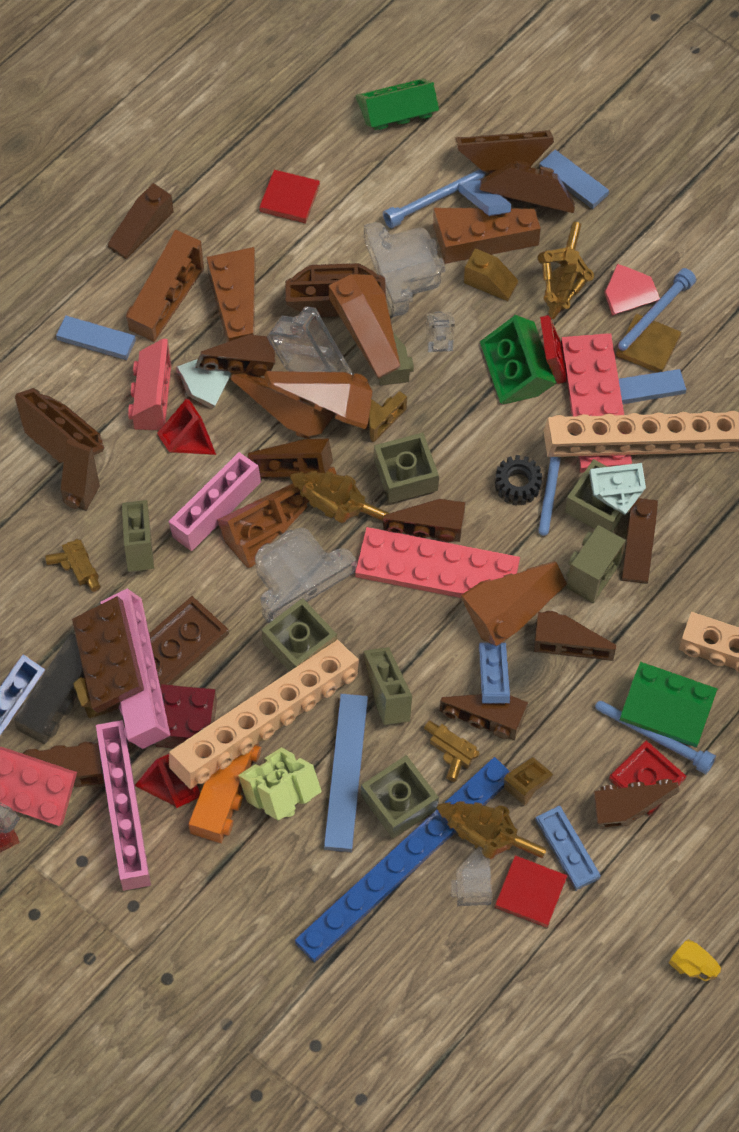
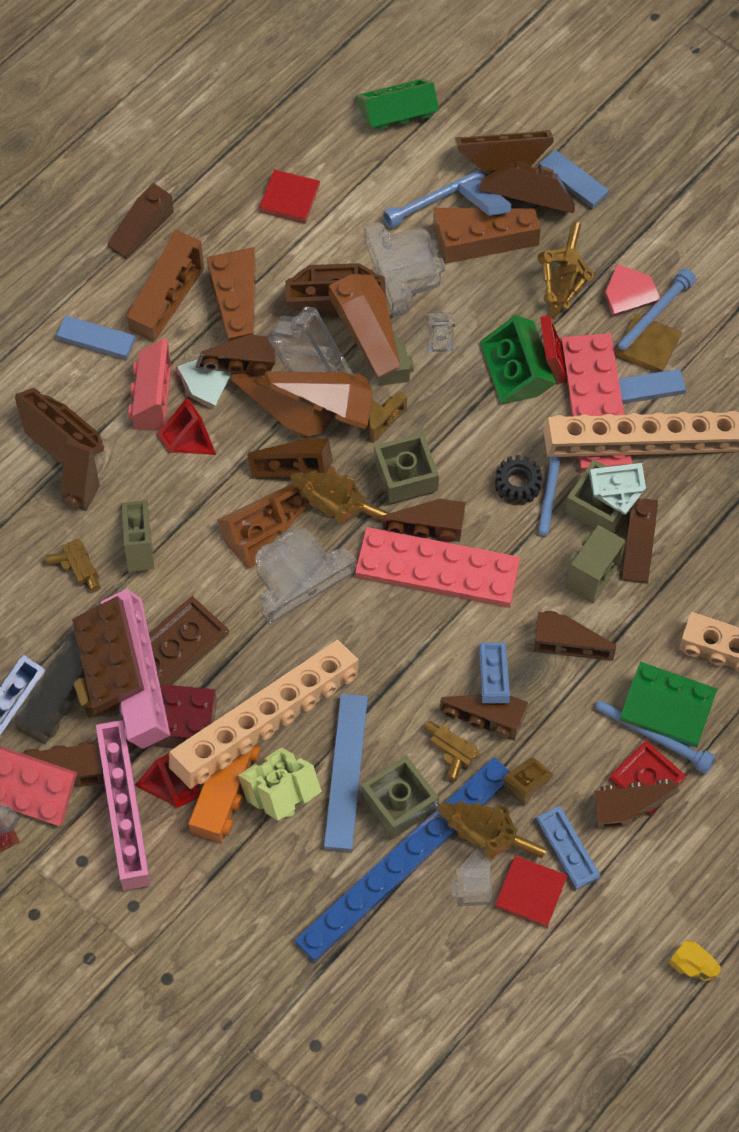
bright pink brick [169,452,261,551] -> none
olive brick [261,598,337,671] -> none
olive slope [363,647,412,725] -> none
dark orange wedge [460,561,567,646] -> none
pearl gold slope [464,248,519,301] -> none

